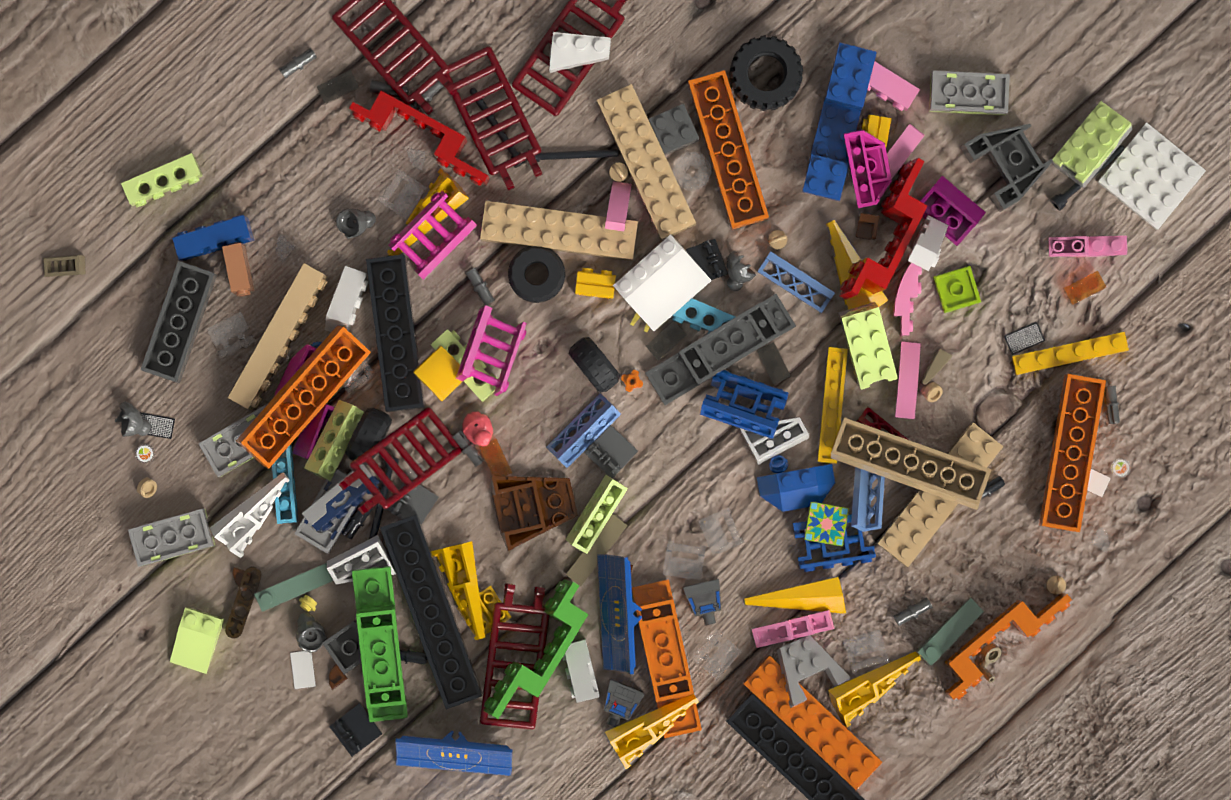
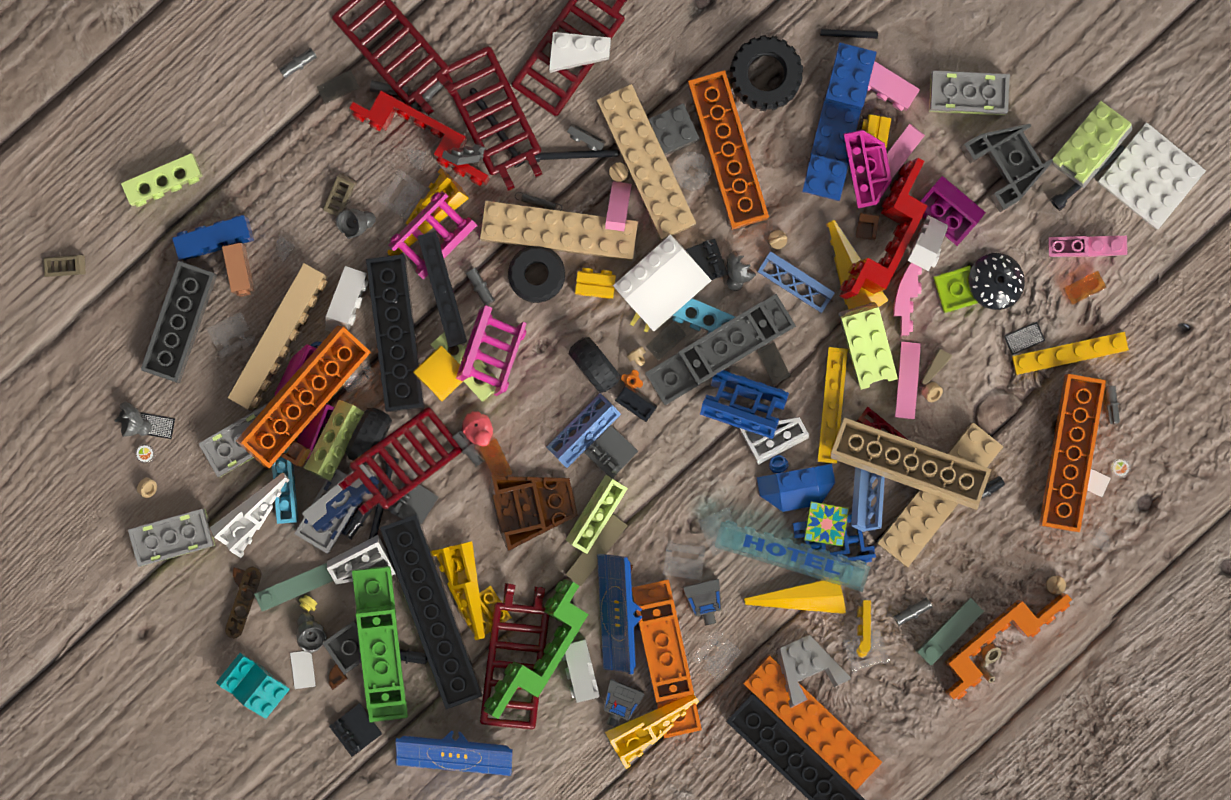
yellowish green slope [170,607,224,674] -> none
bright pink slope [752,610,834,648] -> none
yellow wedge [828,651,921,728] -> none
none -> teal bracket [216,653,290,719]
none -> reddish brown panel [281,441,312,467]
none -> dark tan slope [323,174,357,217]
none -> black plate [418,231,468,348]
none -> dark grey hinge [442,144,486,165]
none -> dark grey piece [515,192,563,211]
none -> dark grey plate [567,124,606,151]
none -> black plate [615,384,657,422]
none -> tan tile [627,346,646,366]
none -> clear light blue brick [715,521,870,592]
none -> black bar [820,29,878,39]
none -> yellow plate [856,600,871,657]
none -> black dish [968,253,1025,310]

